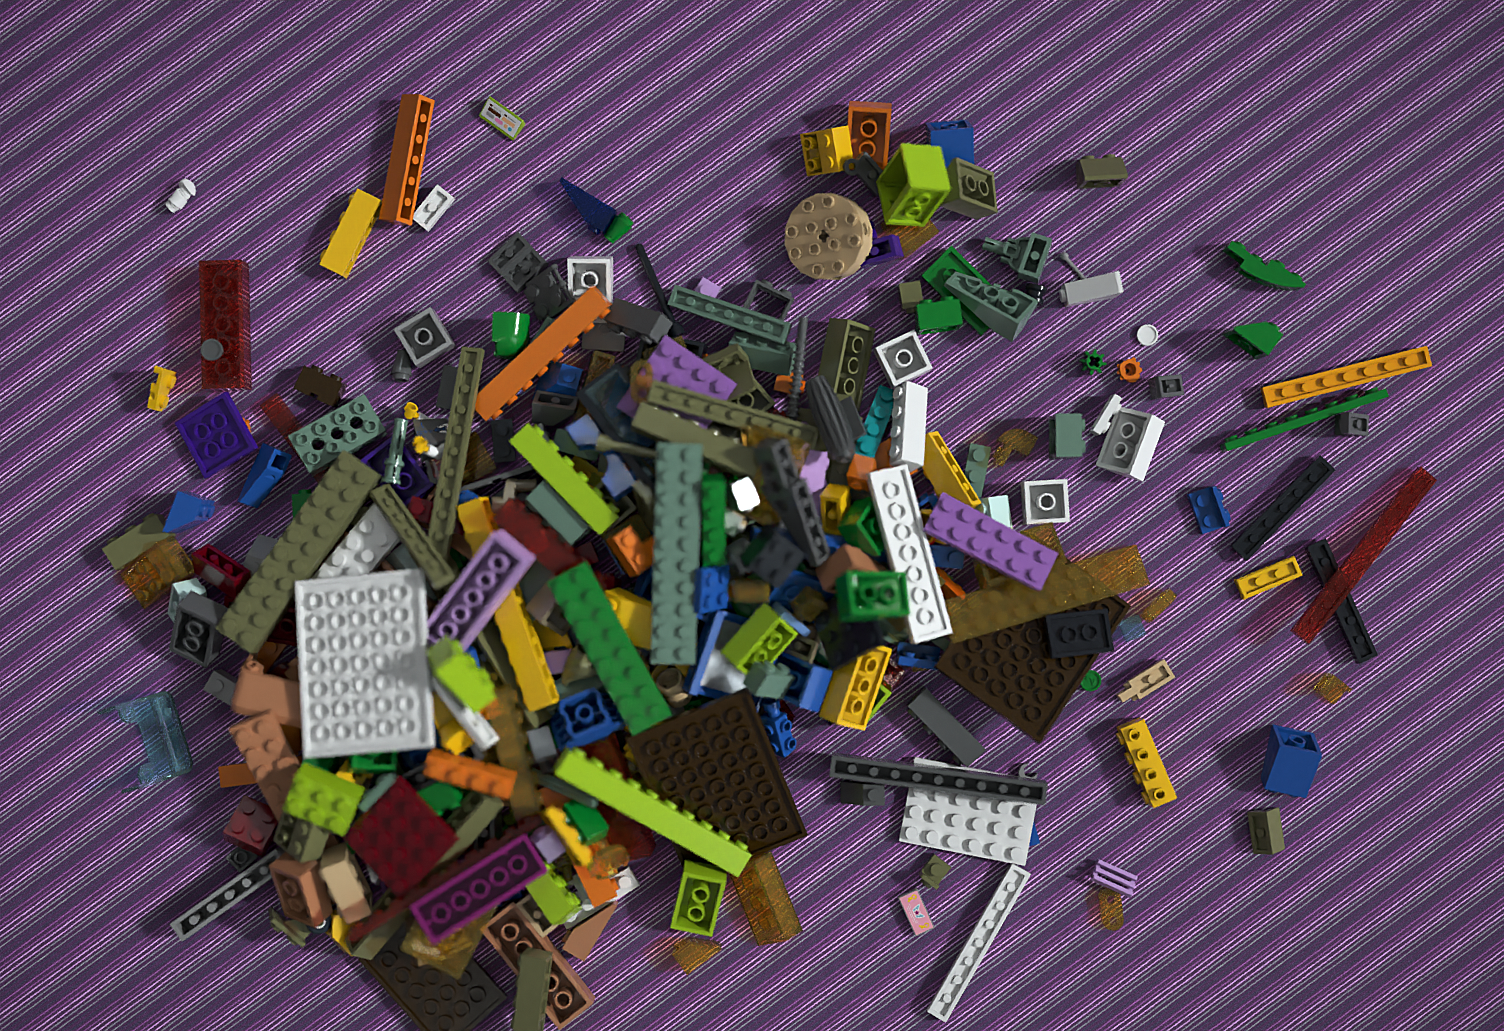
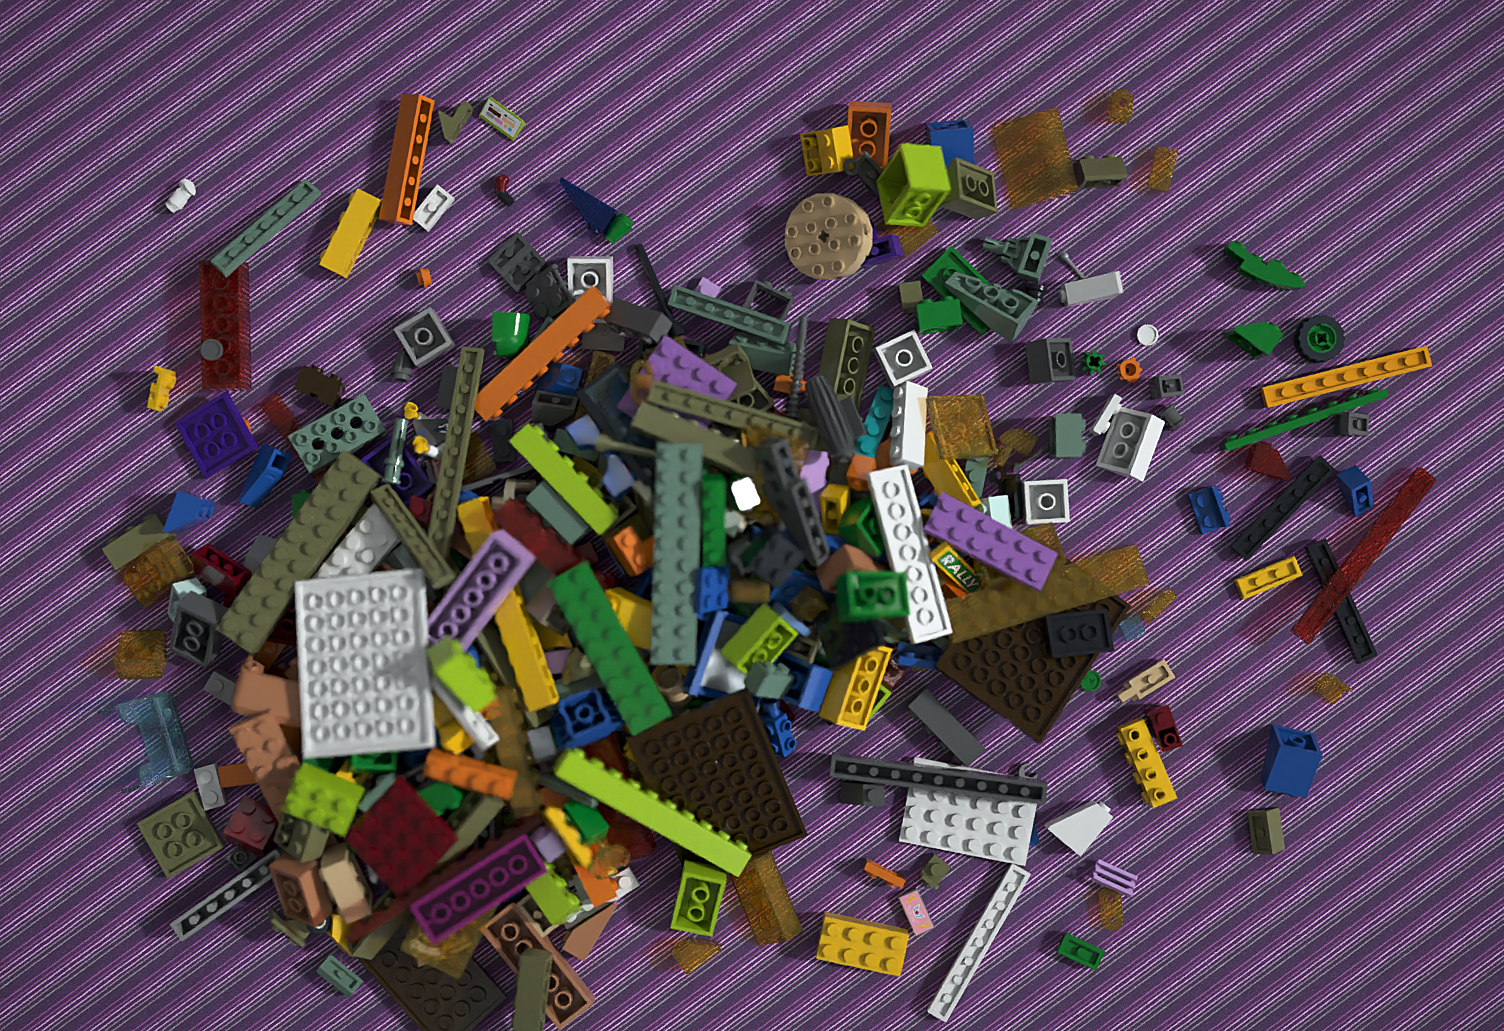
none -> clear yellow slope [113,629,167,679]
none -> olive plate [136,791,226,879]
none -> white plate [194,763,227,811]
none -> sand green tile [210,179,321,277]
none -> sand green plate [316,954,363,998]
none -> orange plate [416,267,432,289]
none -> olive slope [438,100,474,145]
none -> arm [494,174,515,207]
none -> yellow brick [815,911,909,977]
none -> orange plate [862,858,906,888]
none -> clear yellow plate [926,394,998,460]
none -> tile [928,541,988,598]
none -> black hinge [990,467,1024,517]
none -> clear yellow slope [992,107,1079,210]
none -> dark grey hinge [1011,444,1050,472]
none -> dark grey slope [1025,338,1076,385]
none -> white slope [1044,800,1113,857]
none -> green plate [1056,932,1105,971]
none -> clear yellow brick [1107,89,1134,123]
none -> dark red slope [1143,703,1183,753]
none -> clear yellow plate [1147,146,1178,193]
none -> dark grey bush [1158,403,1186,431]
none -> clear red slope [1244,441,1291,481]
none -> black wheel [1294,315,1345,363]
none -> blue slope [1337,465,1374,517]

